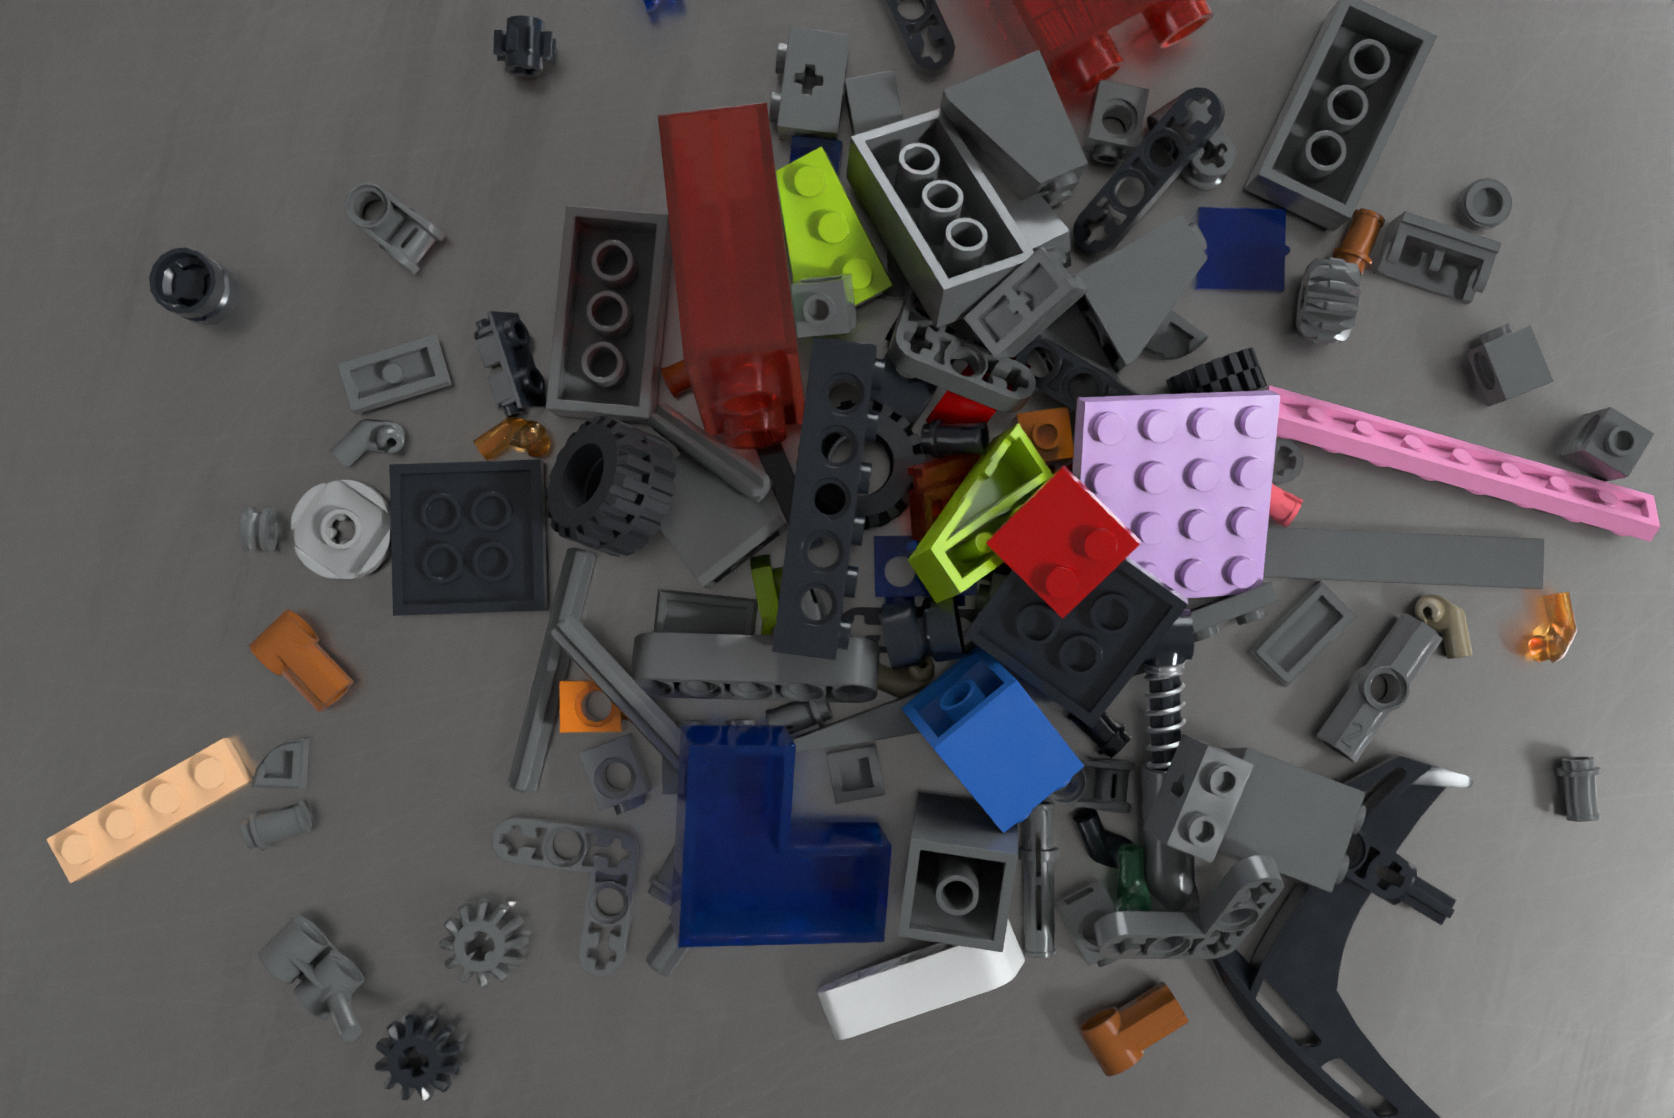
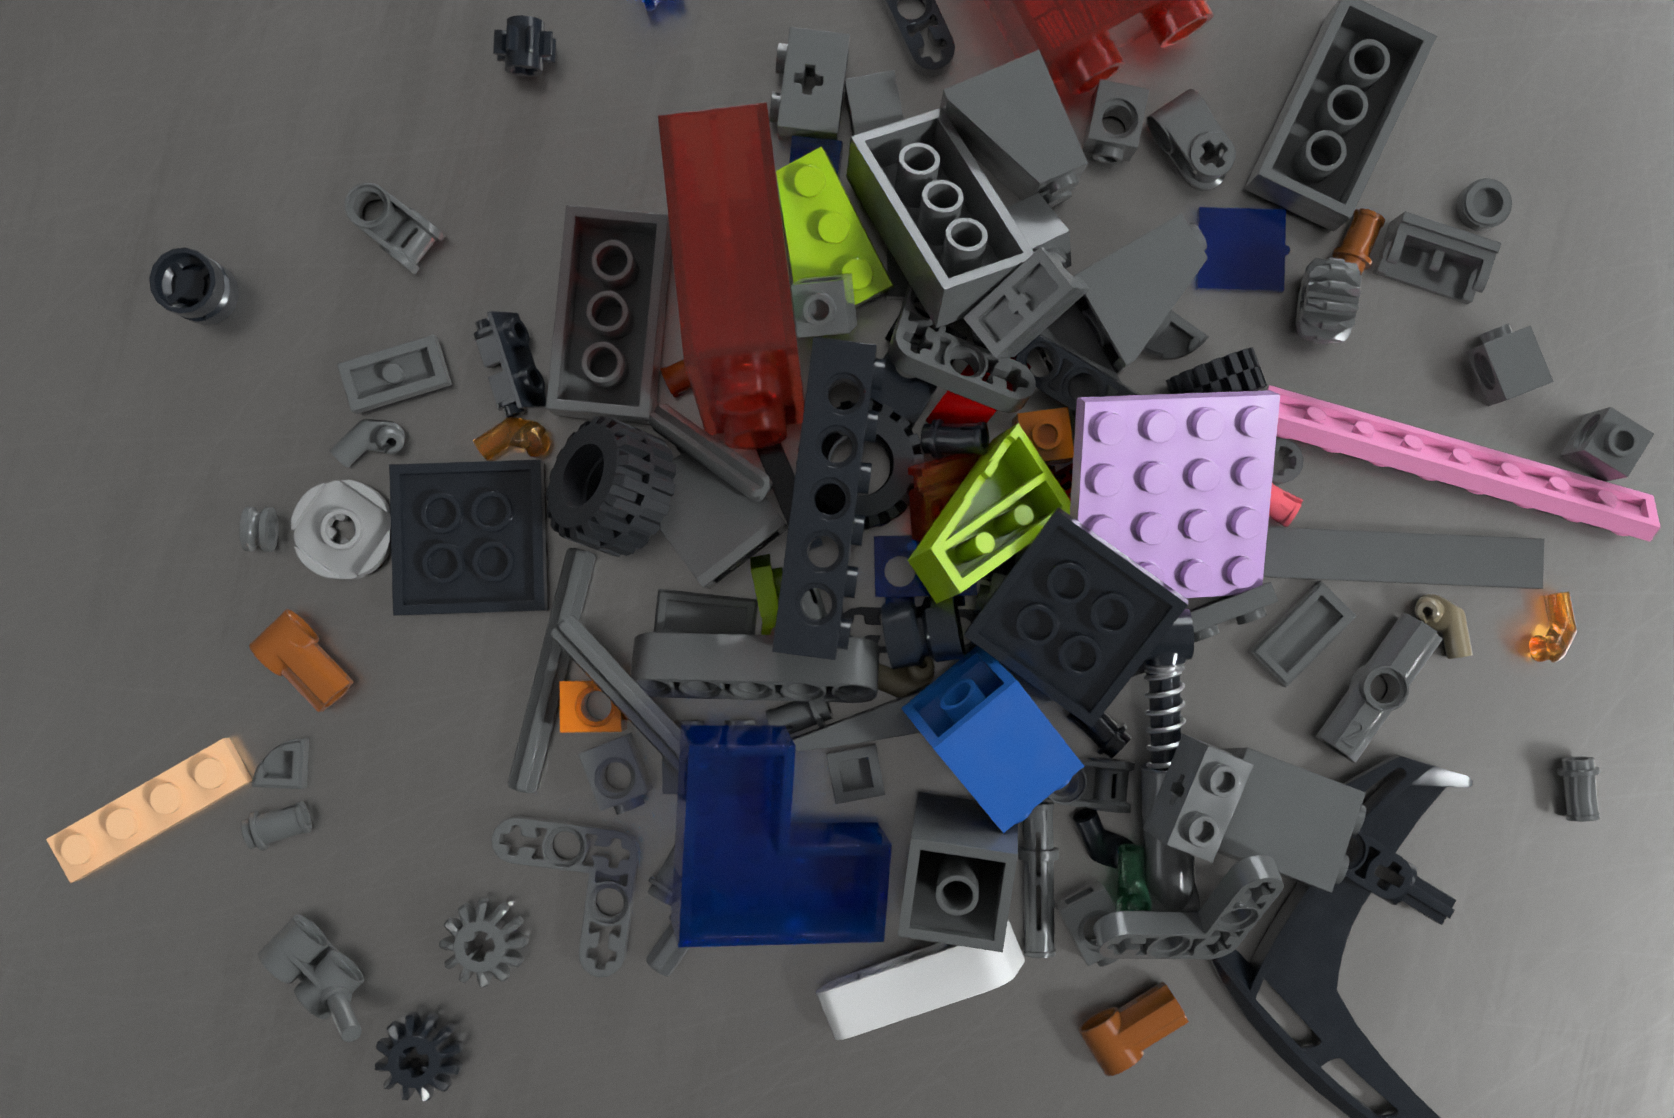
red plate [986,465,1141,619] -> none
black beam [1073,87,1225,254] -> none

